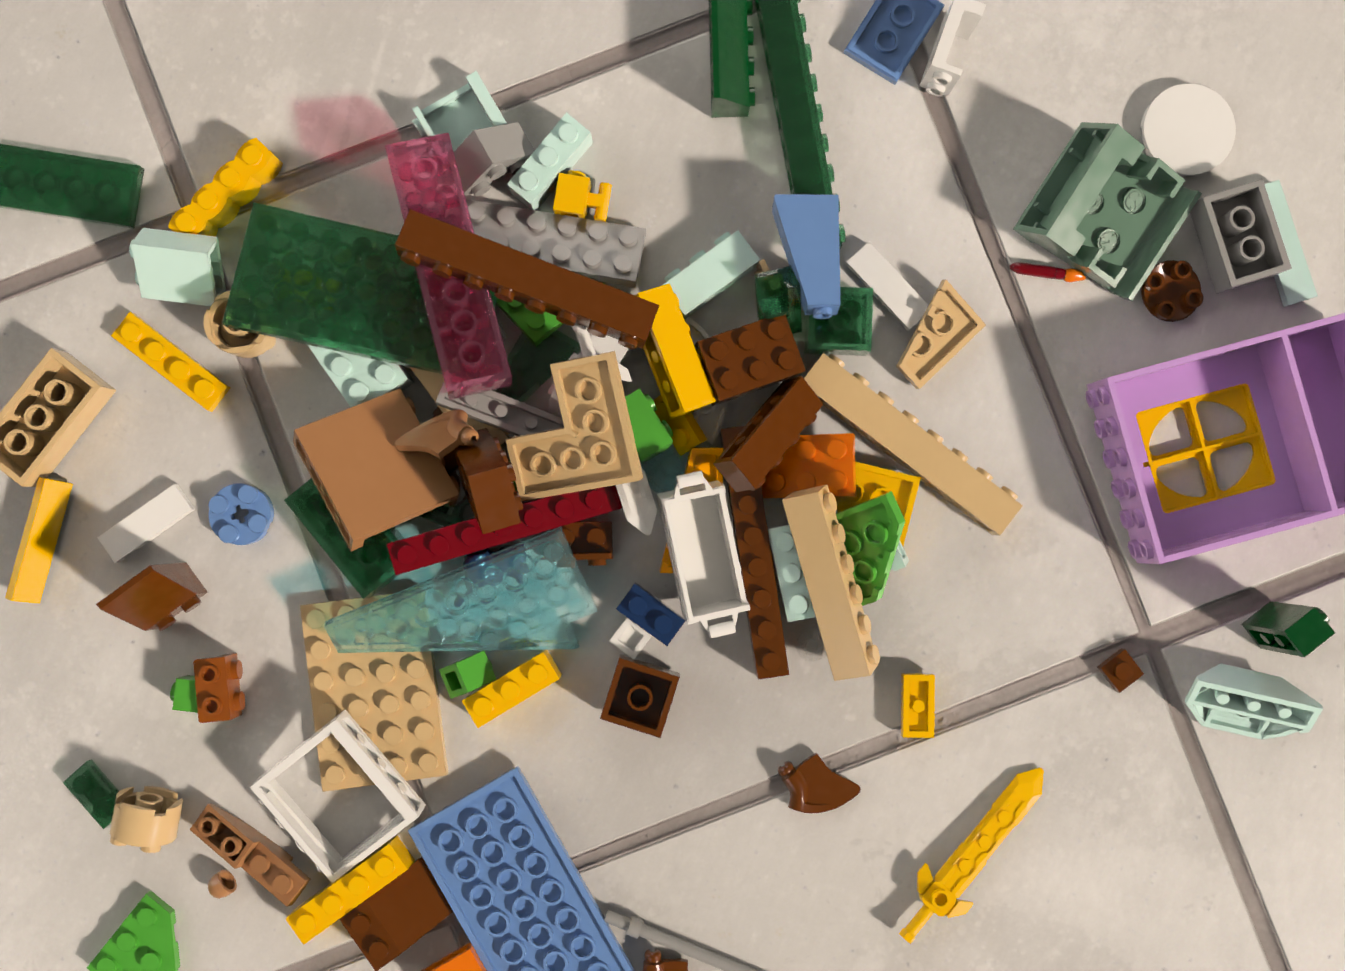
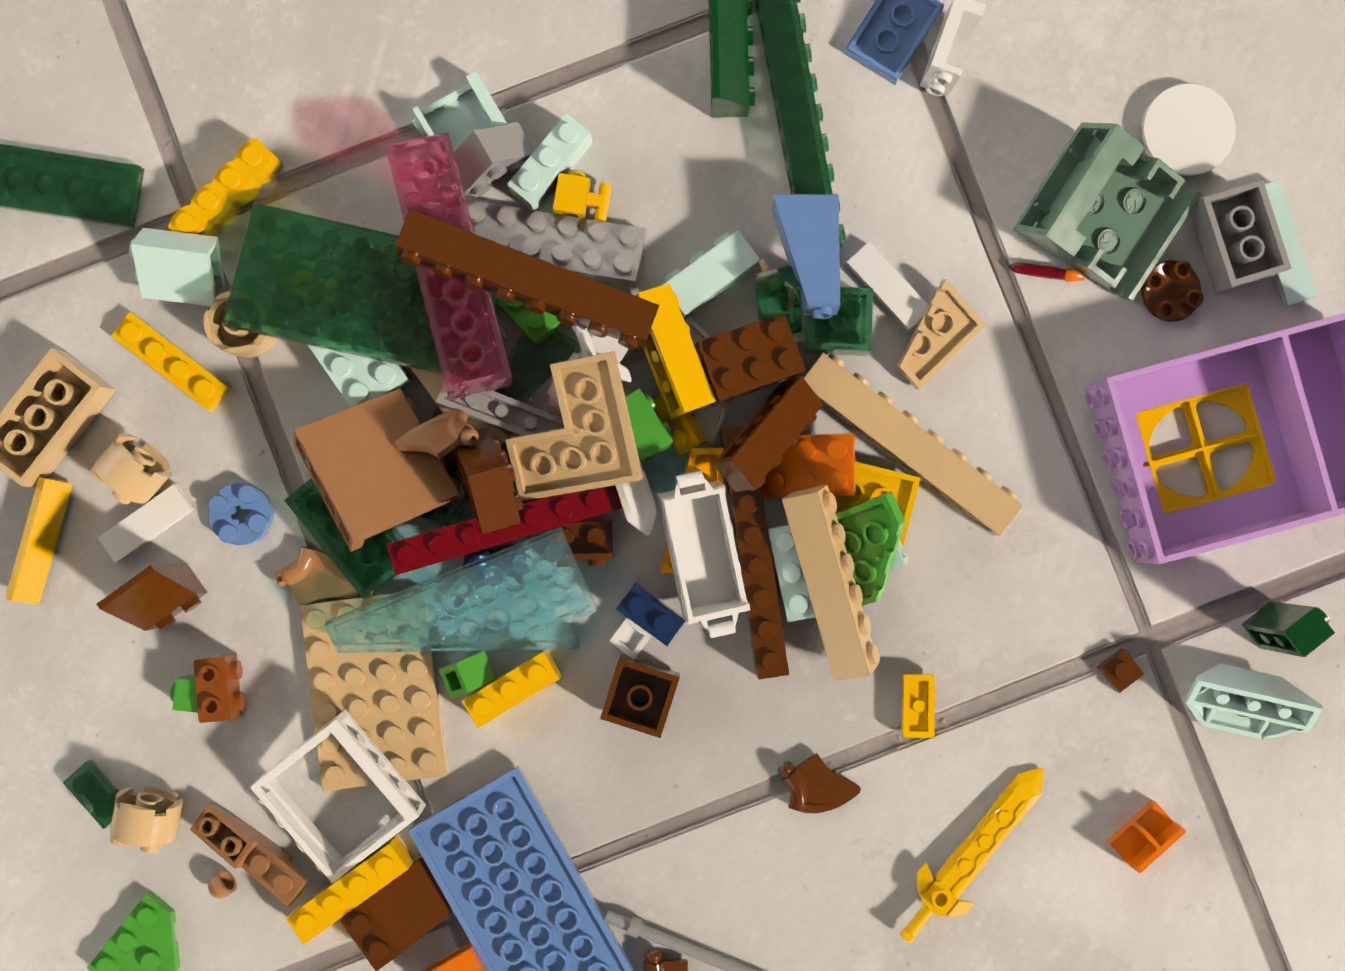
none -> tan brick [90,433,172,505]
none -> medium nougat arm [273,547,359,605]
none -> orange panel [1106,800,1186,873]

